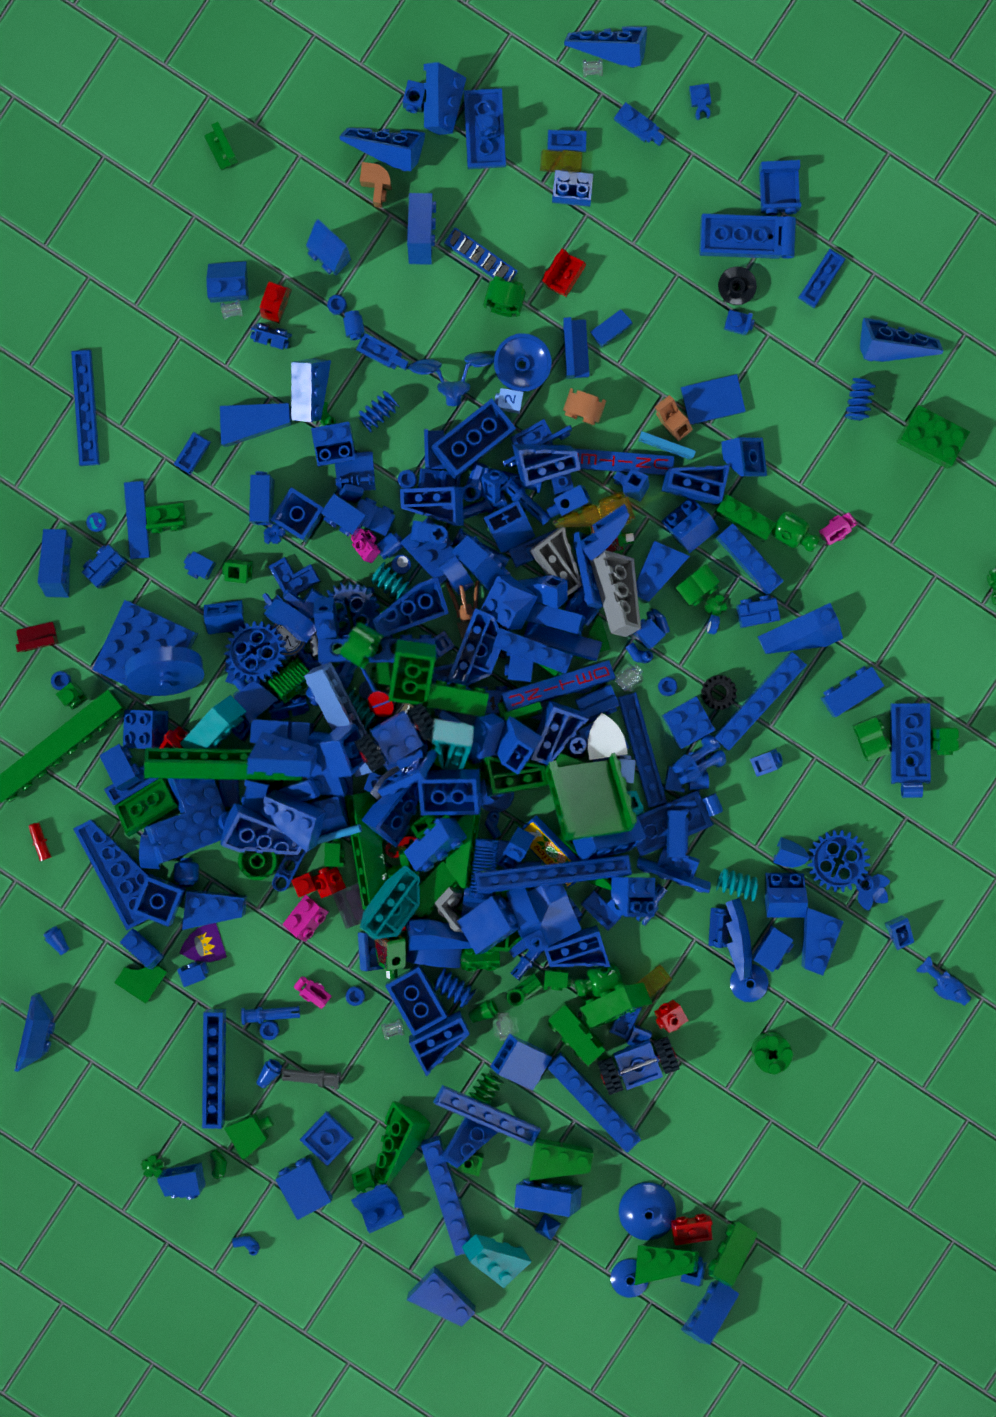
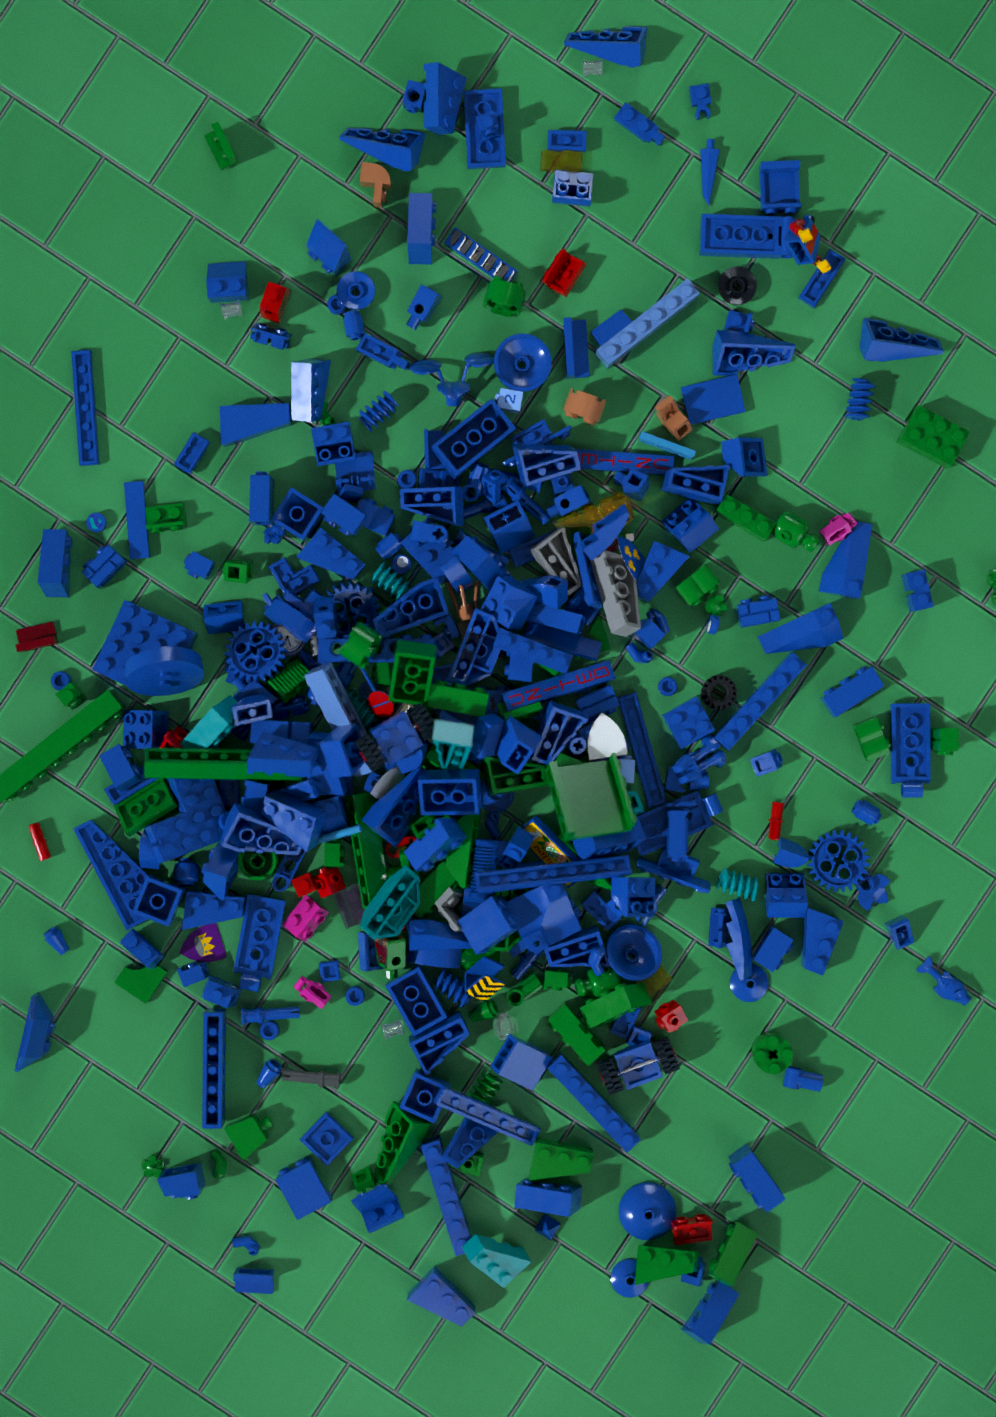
dark pink piece [351,528,380,563] -> none
blue wing [378,749,438,797] -> none
blue slope [506,888,540,931] -> none
clear head [615,663,644,692] -> none
blue brick [716,523,783,595] -> none
none -> blue slope [201,842,240,901]
none -> blue torso [202,974,242,1008]
none -> blue slope [232,694,272,726]
none -> blue hinge [233,894,286,992]
none -> blue panel [233,1268,274,1294]
none -> blue wedge [296,528,367,581]
none -> blue tile [319,960,341,982]
none -> blue dish [337,271,375,310]
none -> blue brick [399,1068,451,1123]
none -> blue torso [406,284,443,330]
none -> blue bracket [433,615,461,639]
none -> piece [465,956,505,1002]
none -> blue arm [588,947,605,976]
none -> medium blue brick [596,278,700,369]
none -> blue dish [606,925,662,981]
none -> blue sticker [617,536,645,581]
none -> blue bar [700,139,720,206]
none -> blue wedge [712,330,795,376]
none -> blue brick [728,1143,786,1212]
none -> red axle [768,802,784,840]
none -> blue piece [783,1066,823,1092]
none -> torso [784,215,831,273]
none -> blue wedge [819,521,872,599]
none -> blue brick [851,799,882,826]
none -> blue piece [901,569,933,612]

